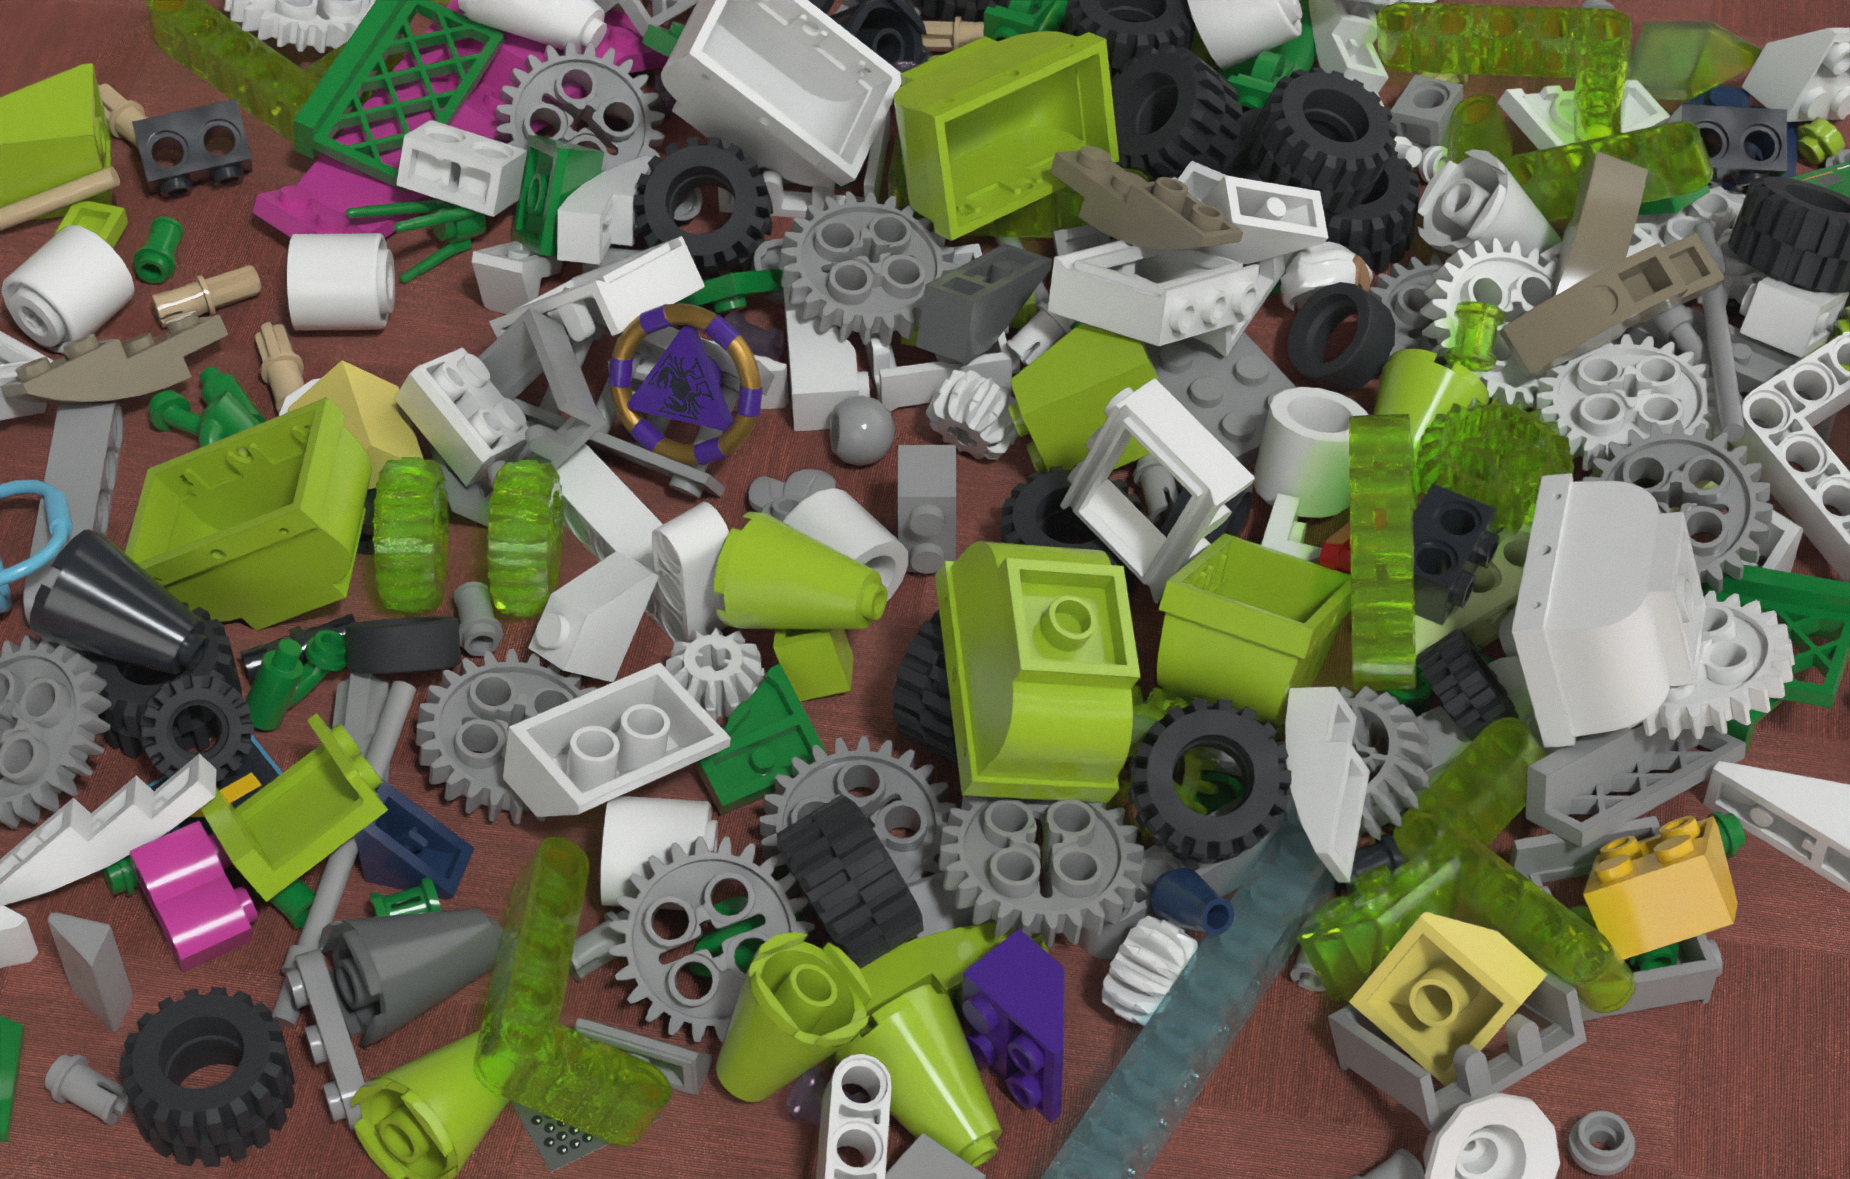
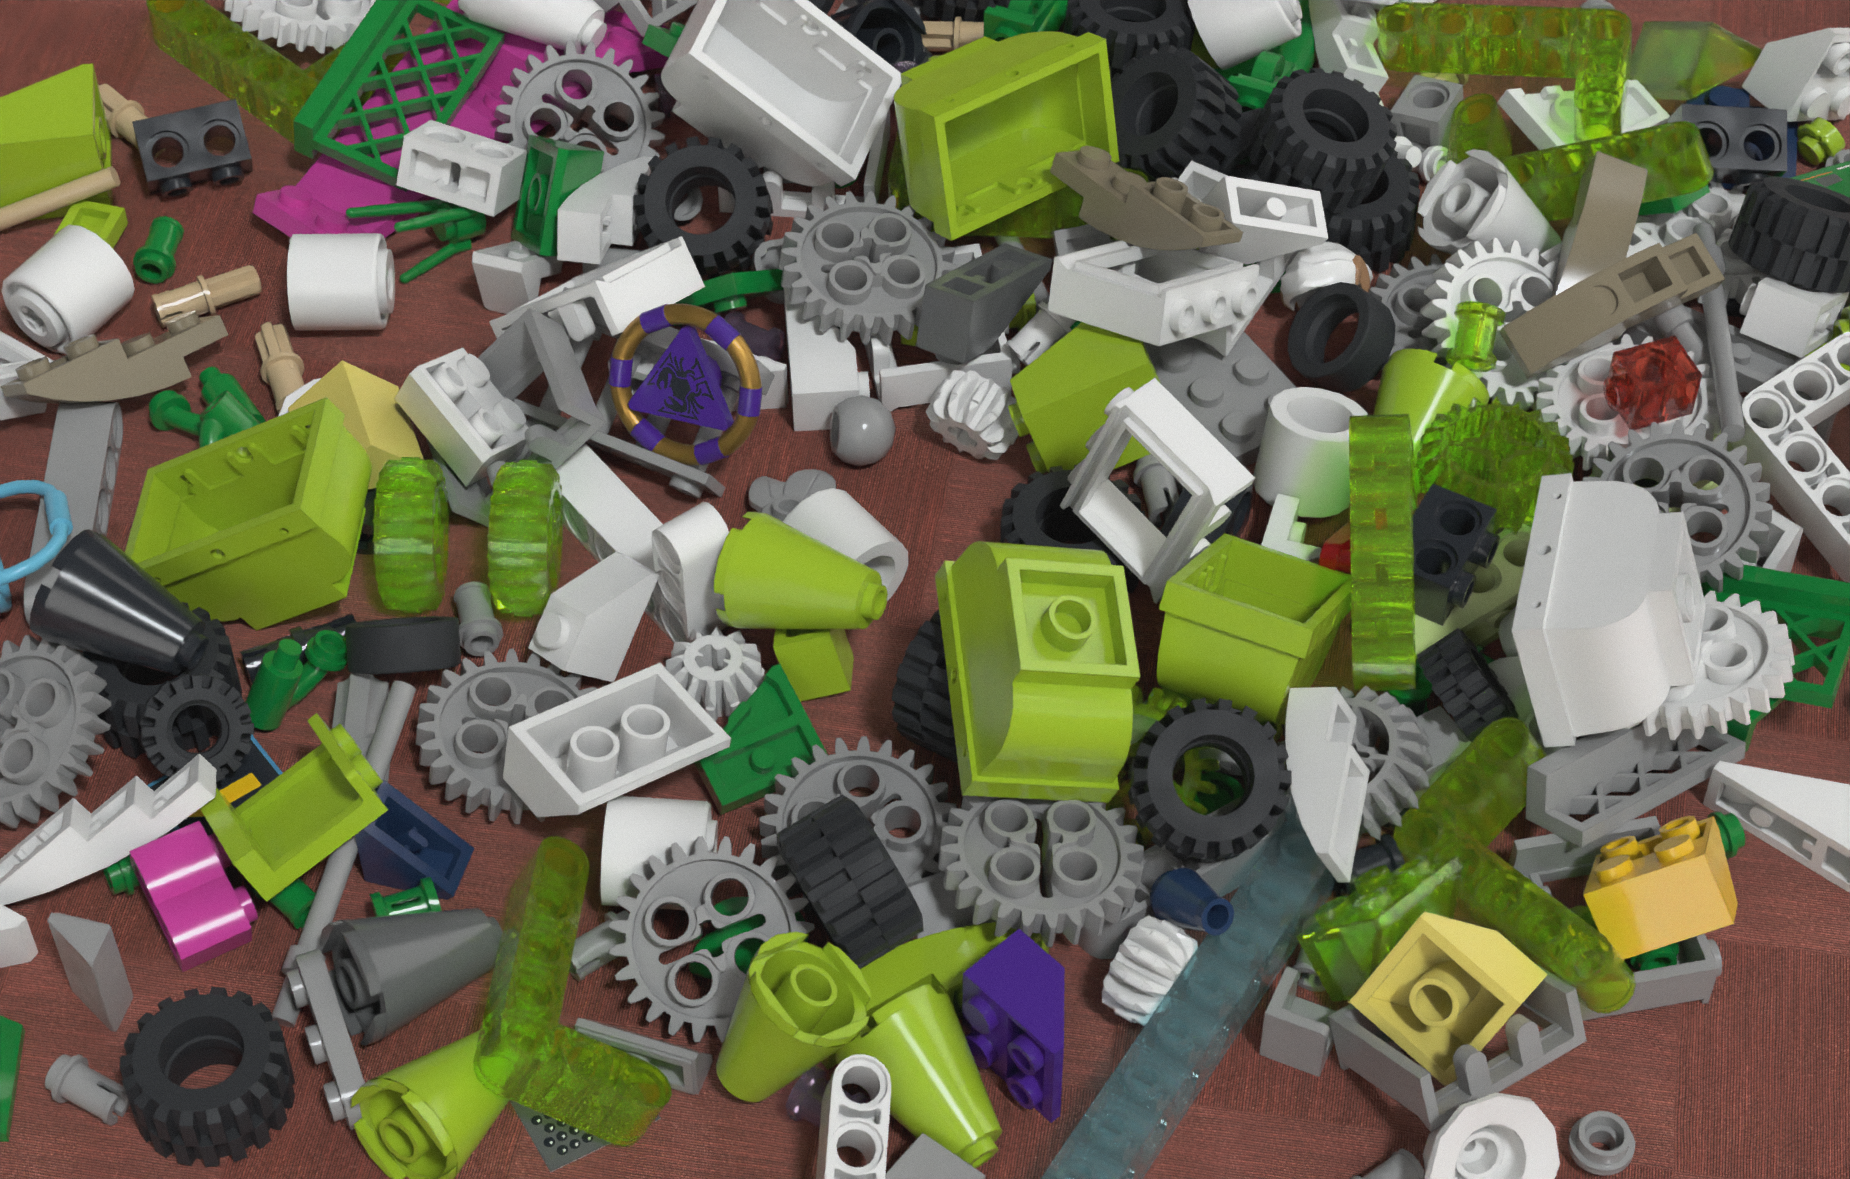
light grey brick [898,445,956,574] -> none
none -> light grey panel [1259,966,1337,1077]
none -> clear red brick [1603,335,1702,430]

